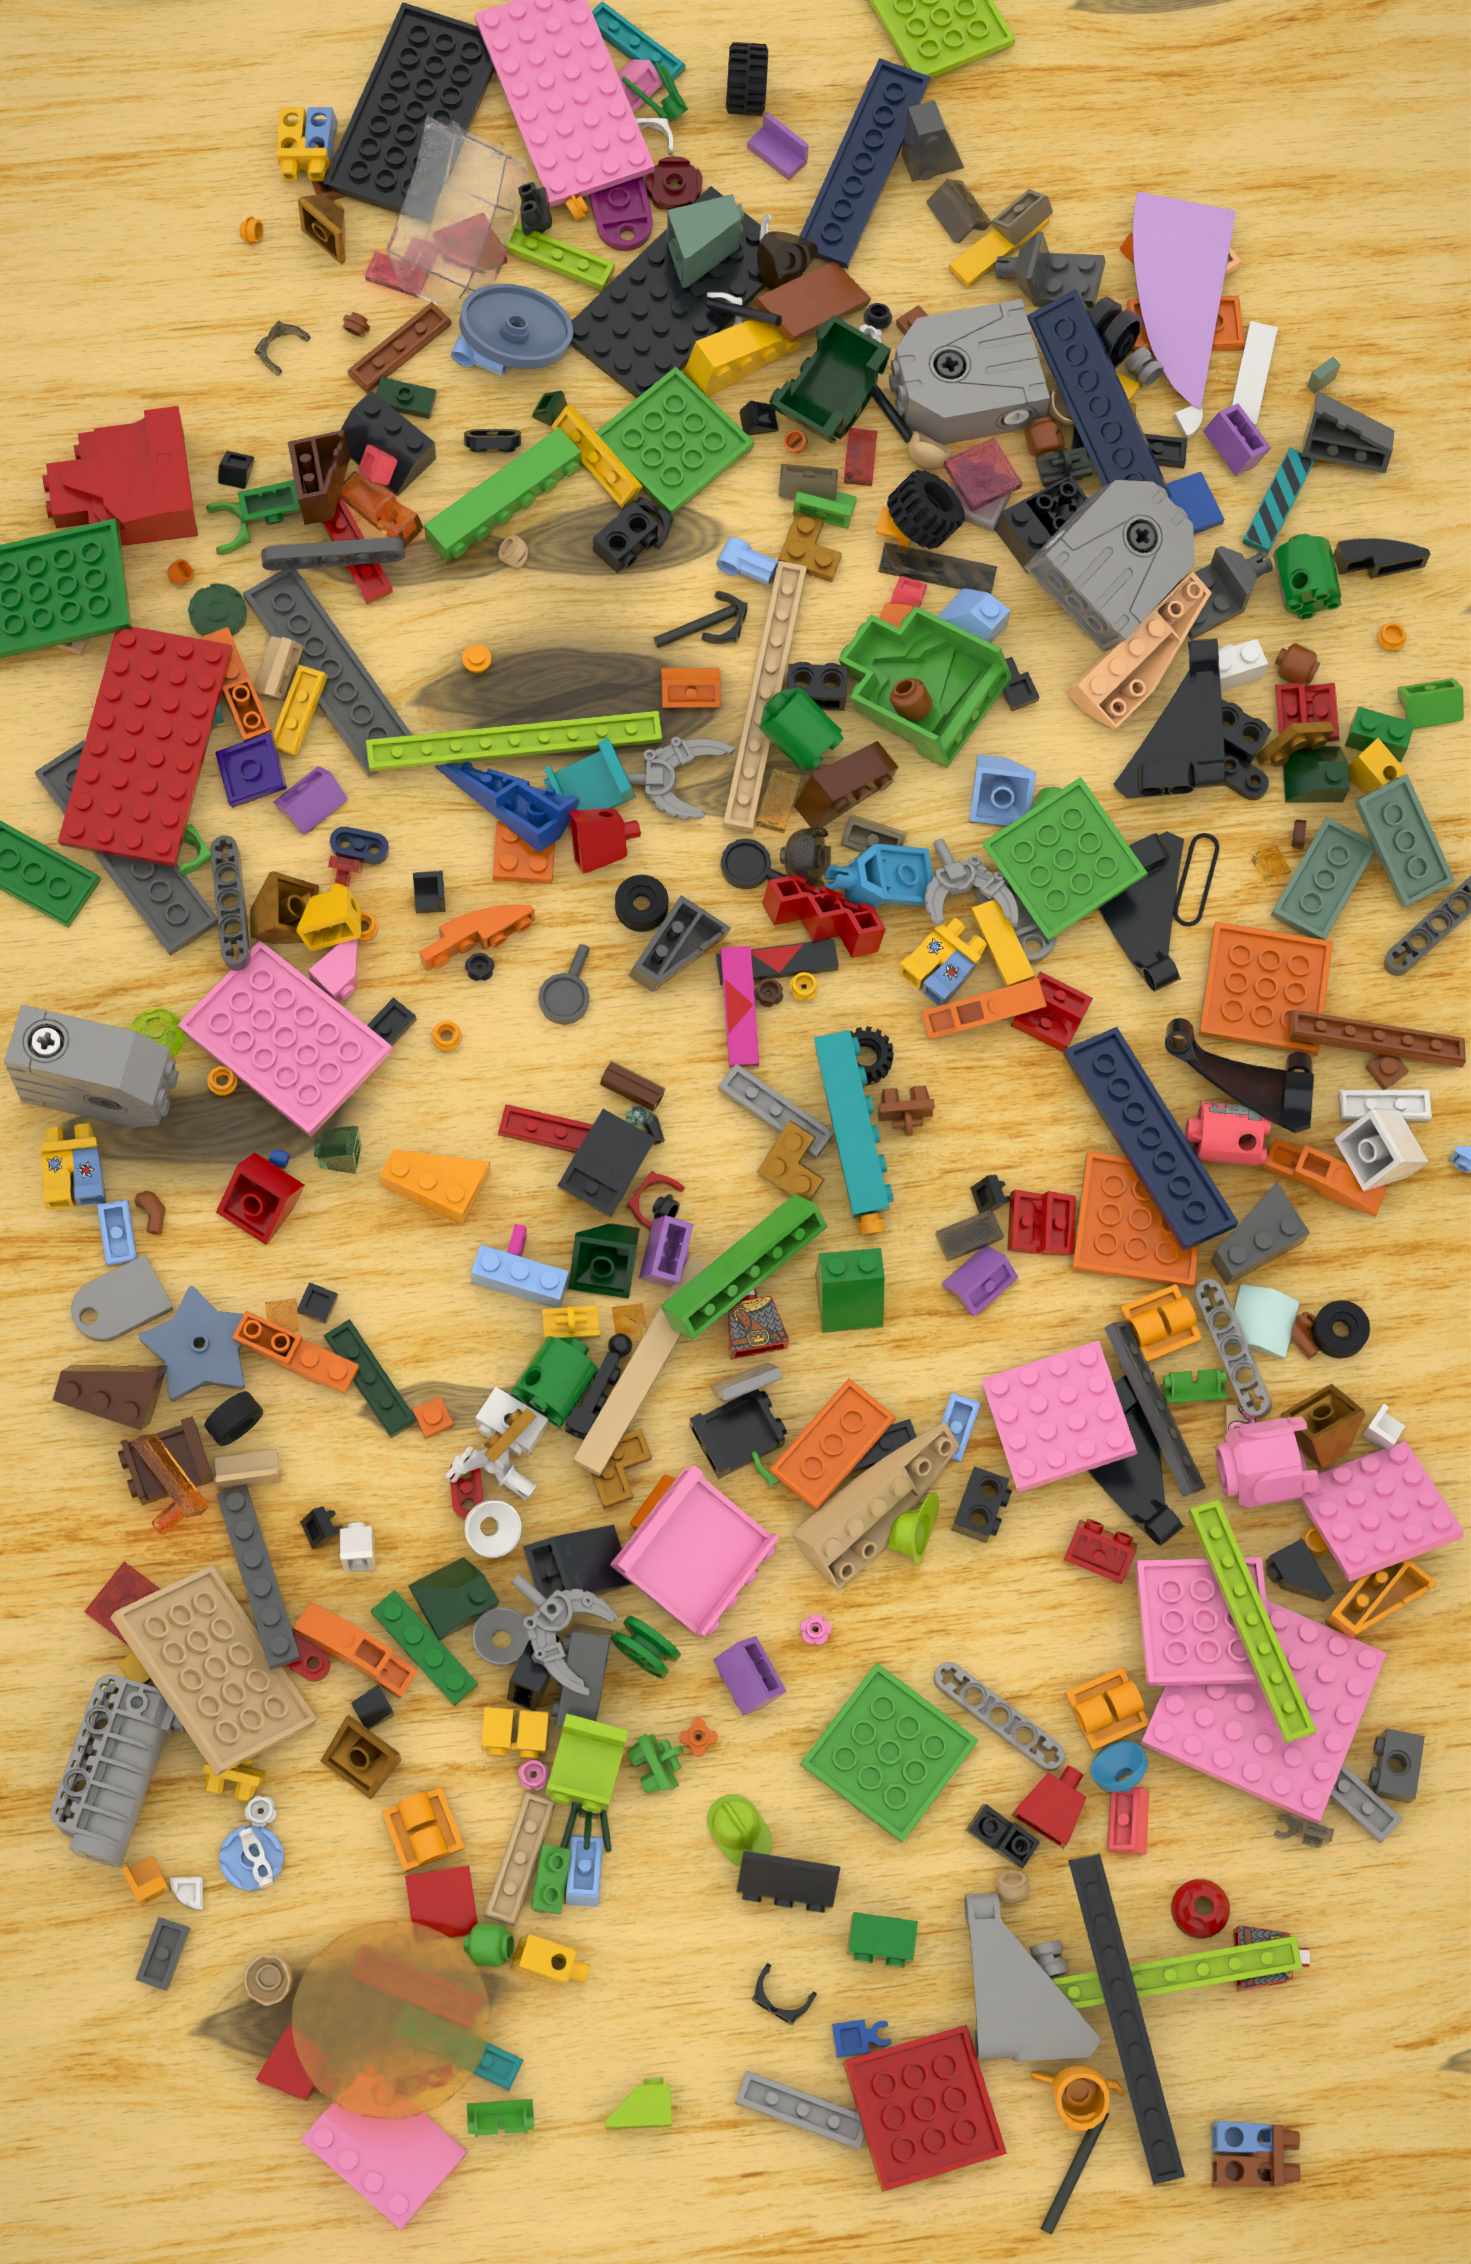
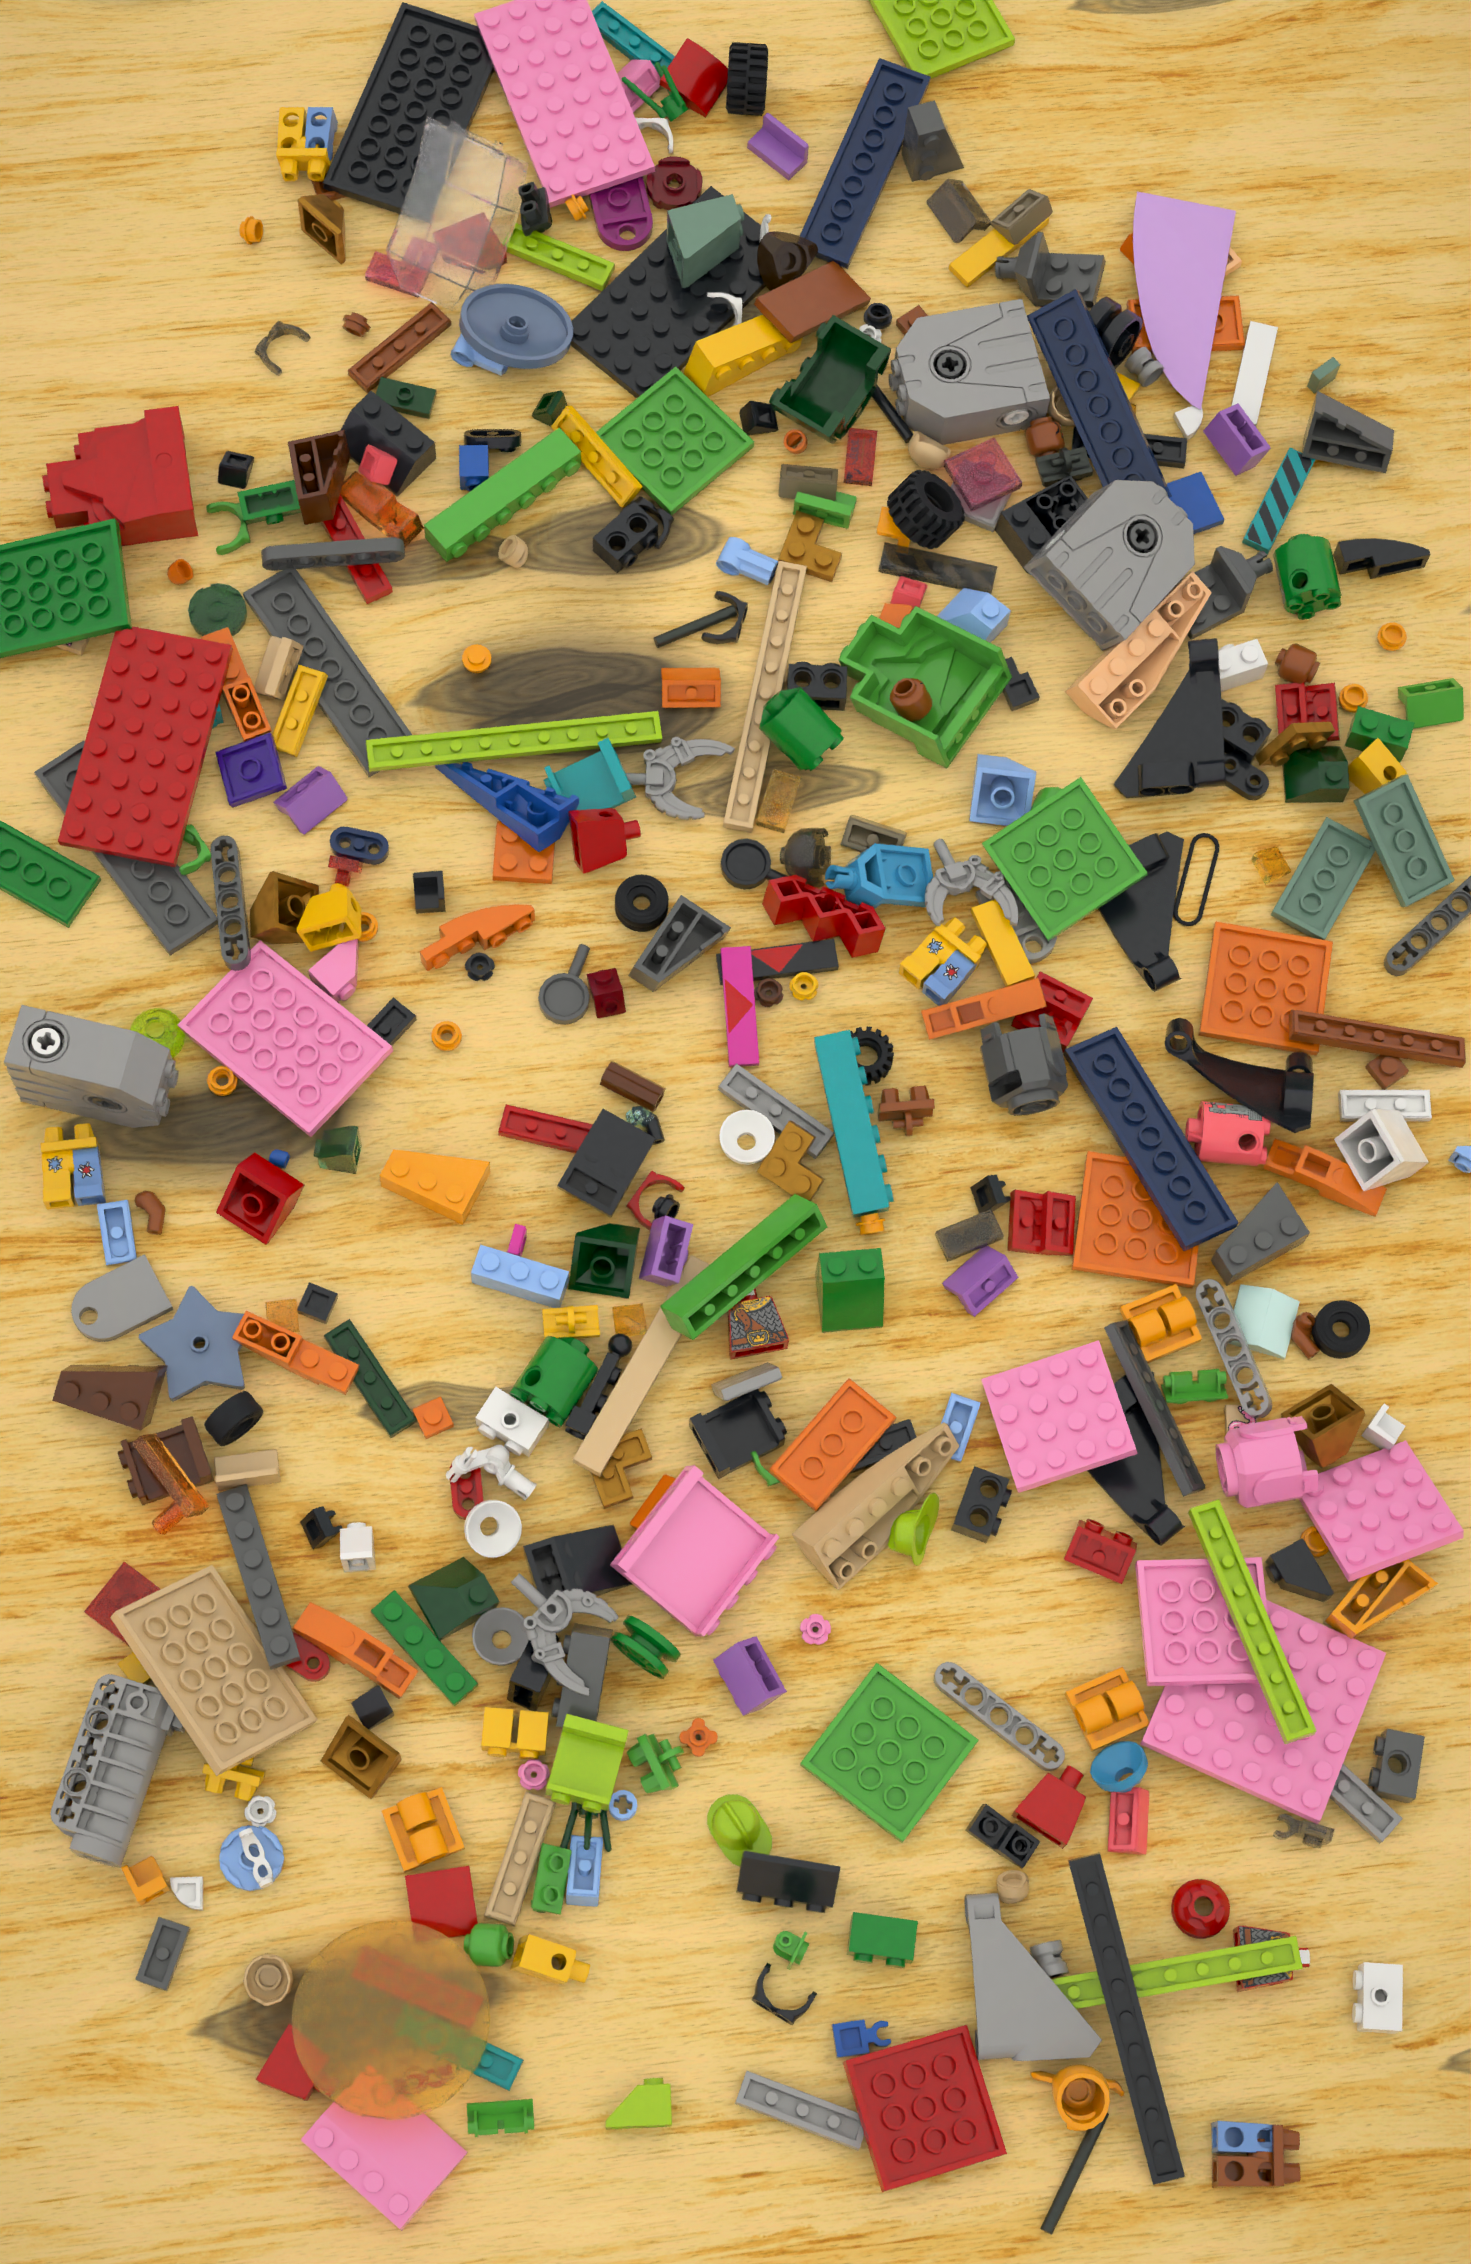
pearl gold plate [484,1408,537,1463] -> none
black bar [706,297,782,326] -> none
reddish brown wedge [794,741,899,832] -> none
reddish brown tile [1292,819,1307,849] -> none
none -> blue brick [459,445,489,492]
none -> dark red bracket [587,968,626,1018]
none -> light blue bush [609,1790,637,1821]
none -> red slope [659,38,728,118]
none -> white piece [719,1110,775,1165]
none -> bright green hinge [773,1931,809,1970]
none -> dark grey piece [980,1013,1068,1116]
none -> light orange plate [1339,684,1368,713]
none -> white brick [1352,1962,1403,2034]

